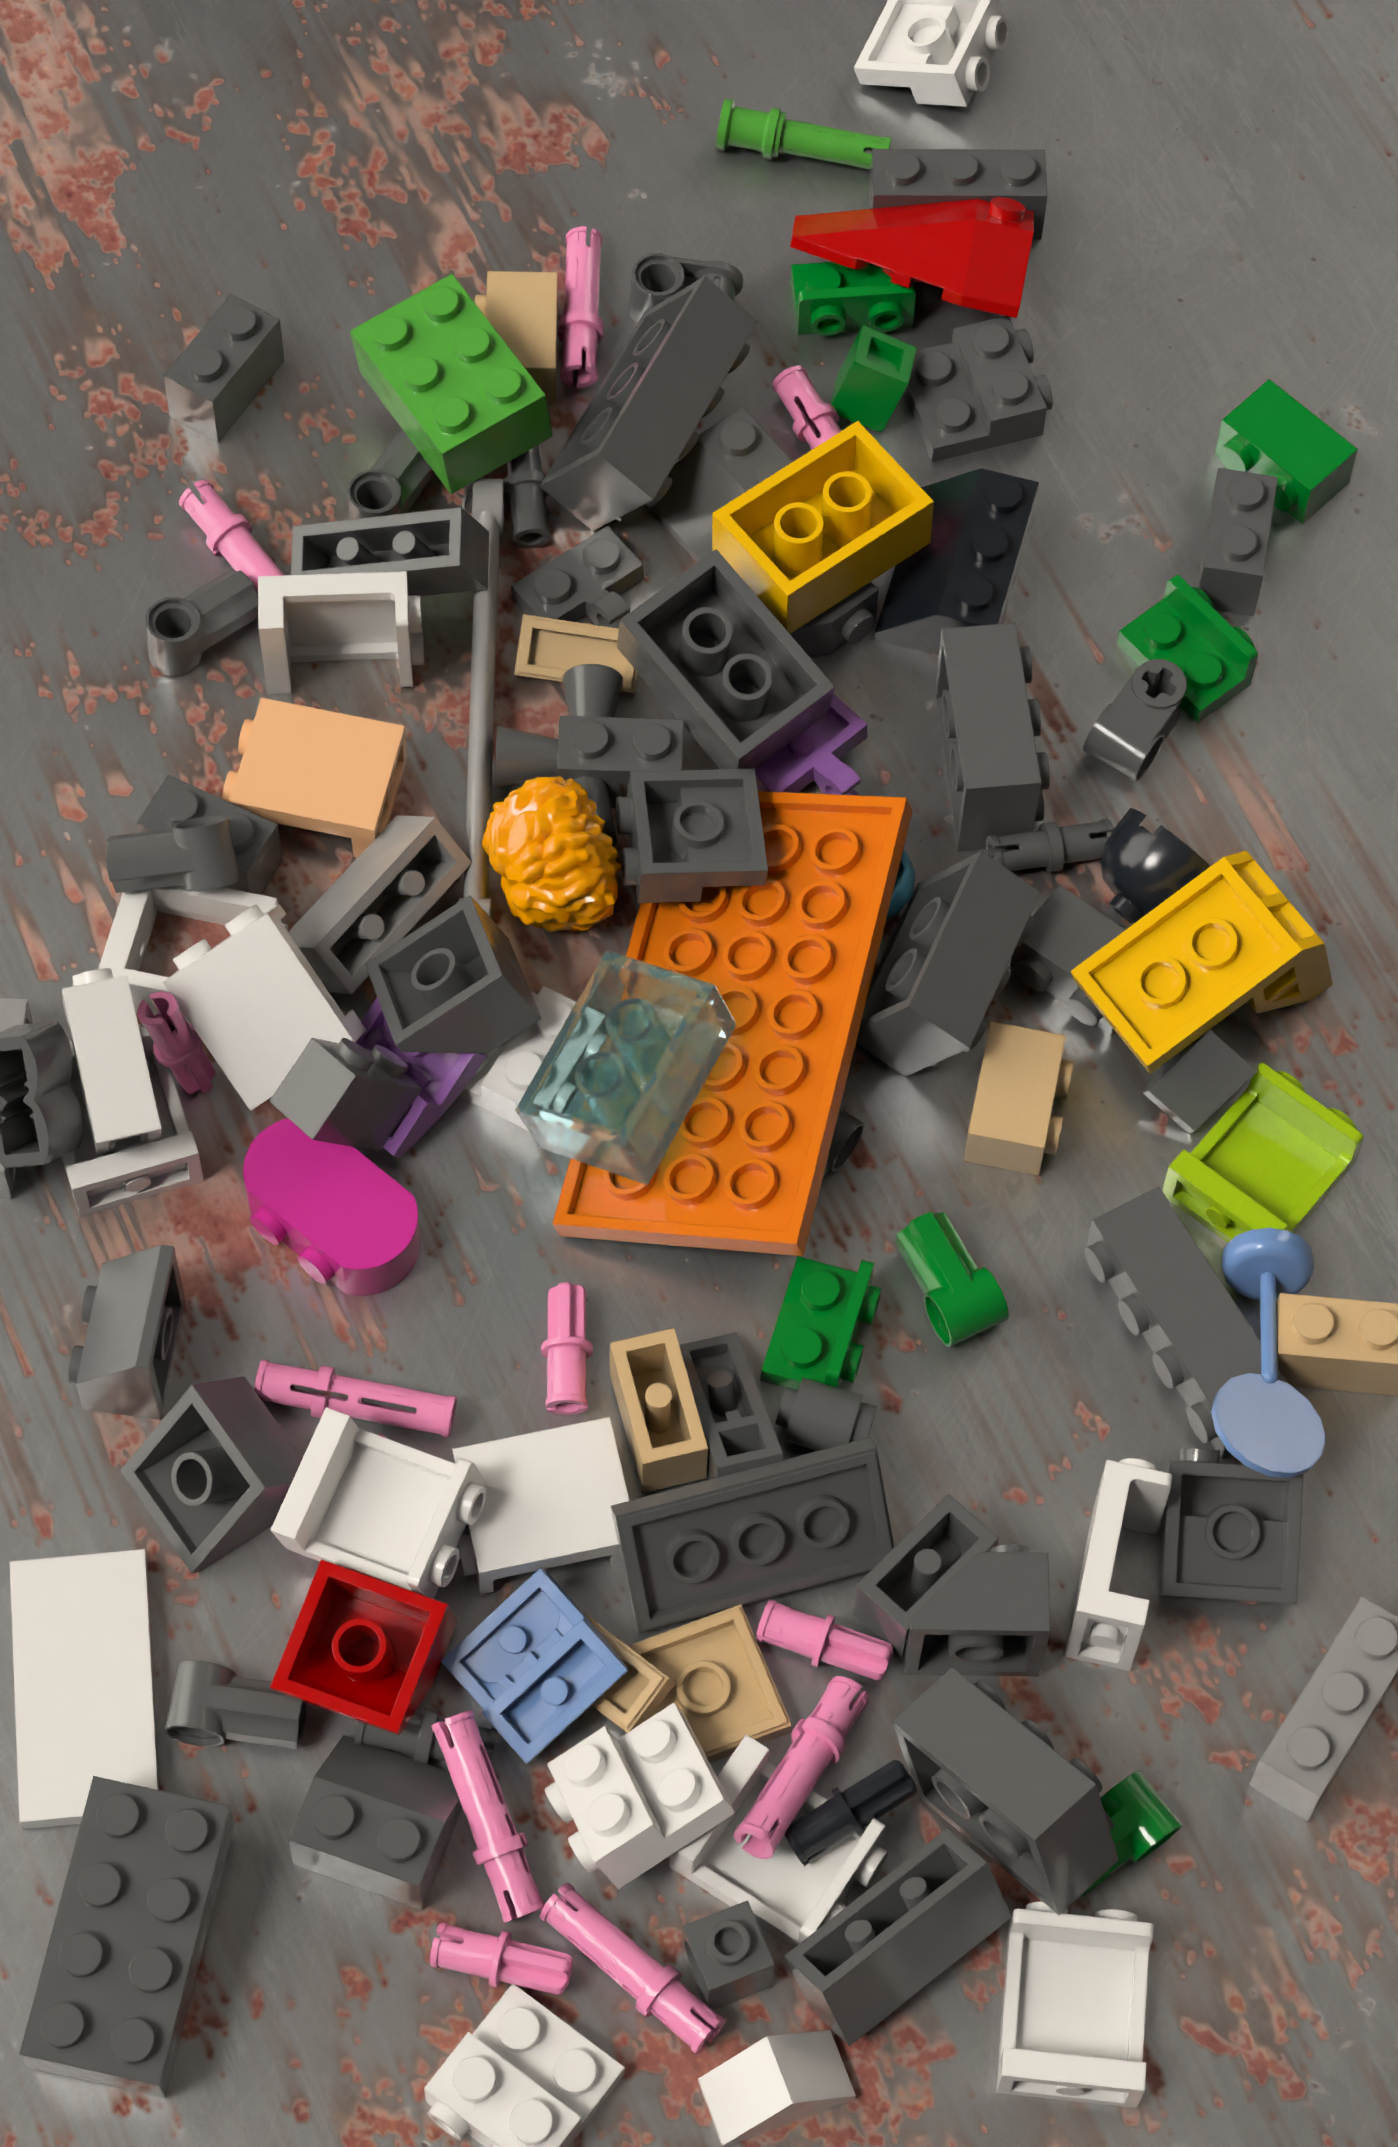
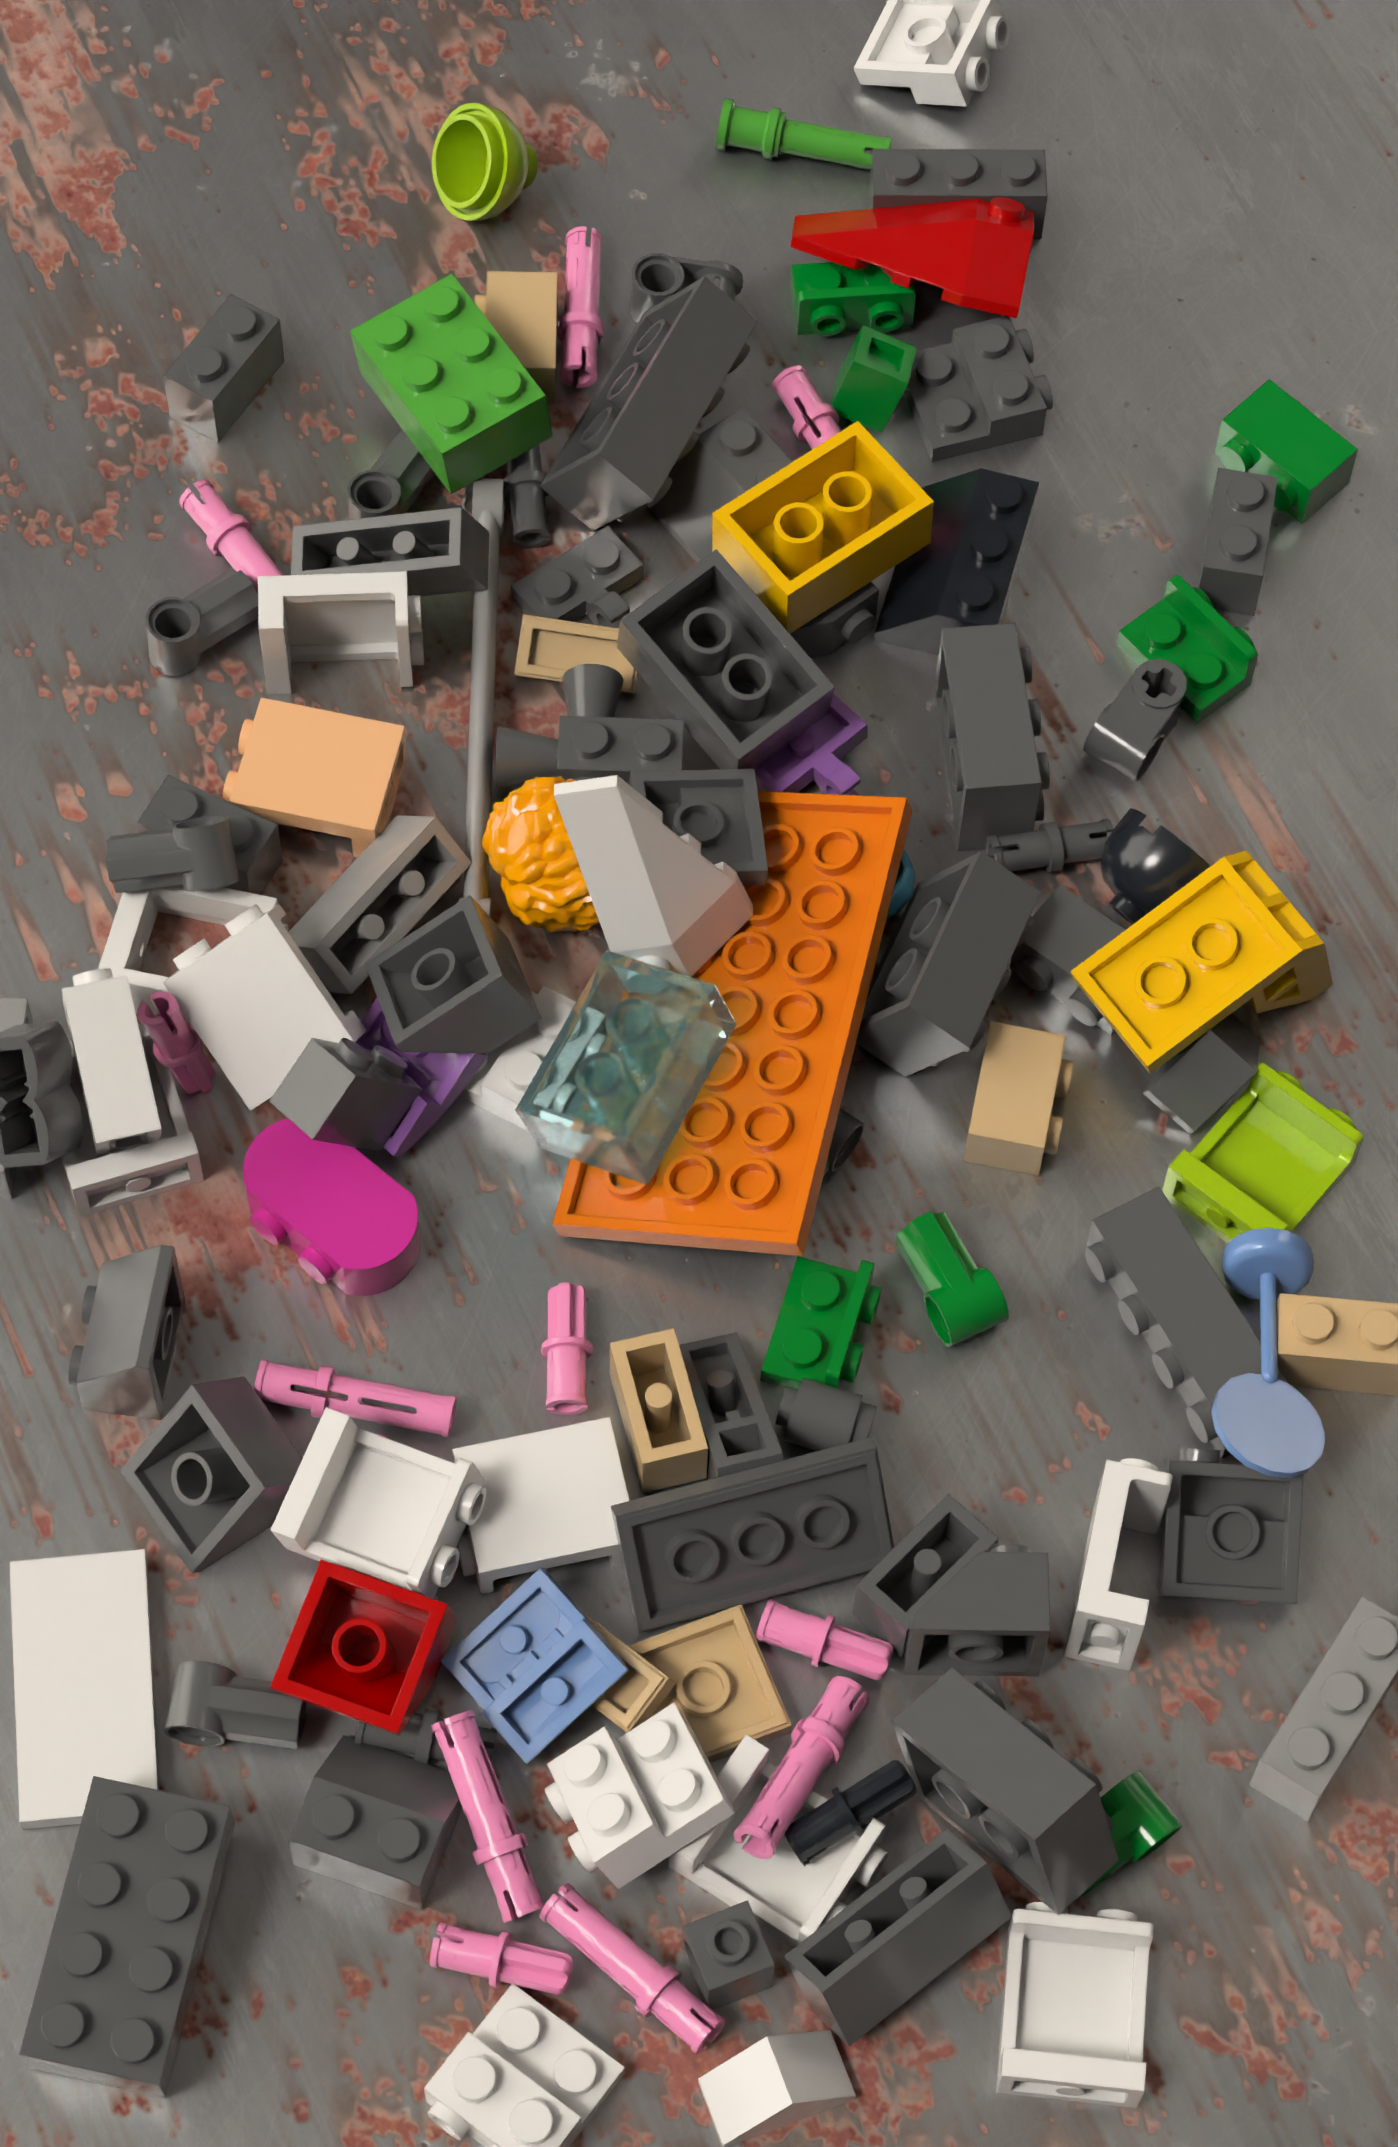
none -> lime piece [432,103,538,221]
none -> white wedge [554,775,753,986]

